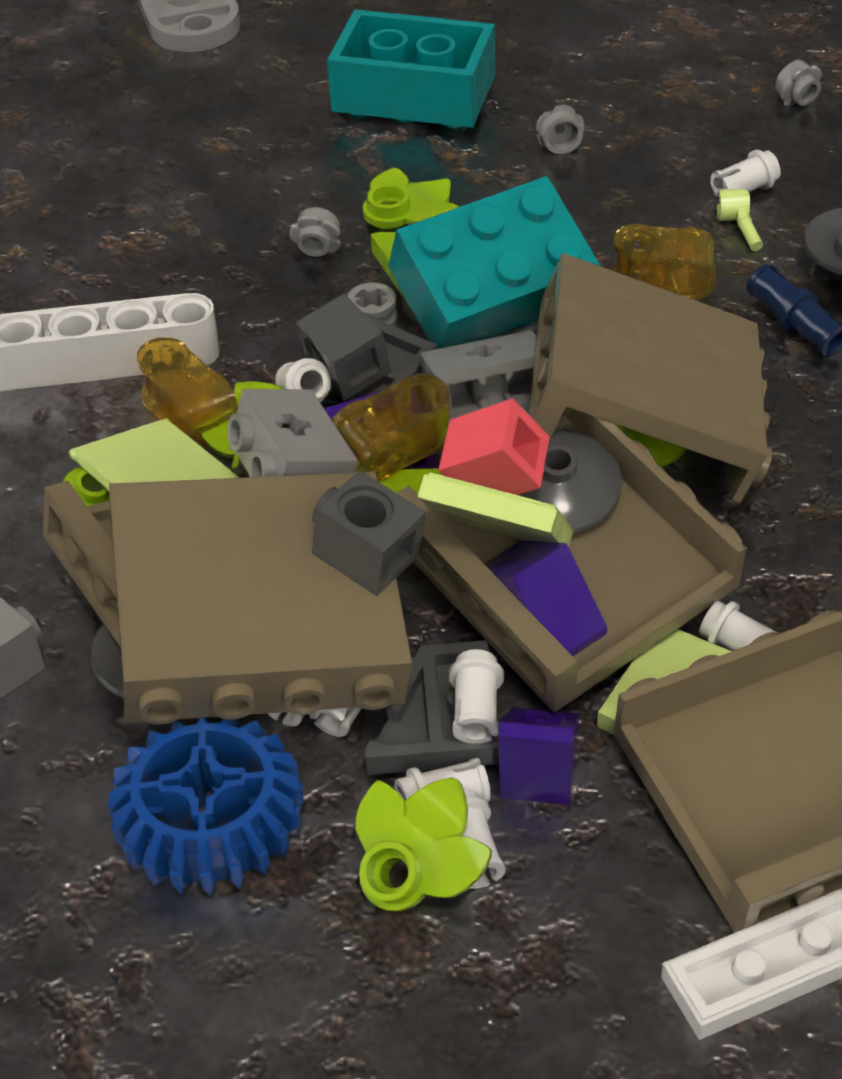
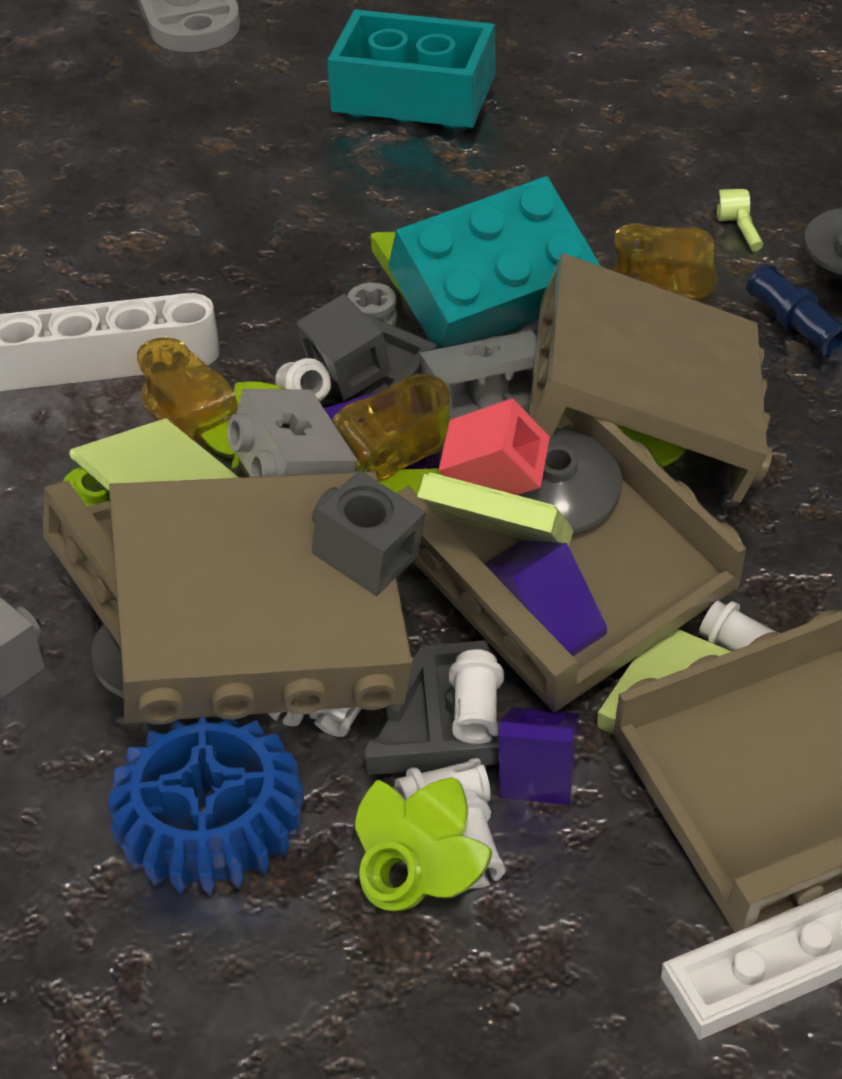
light grey plate [289,207,341,257] -> none
lime plate [363,167,459,231] -> none
light grey plate [536,105,584,154] -> none
white pin [710,149,781,201] -> none
light grey plate [775,60,822,106] -> none

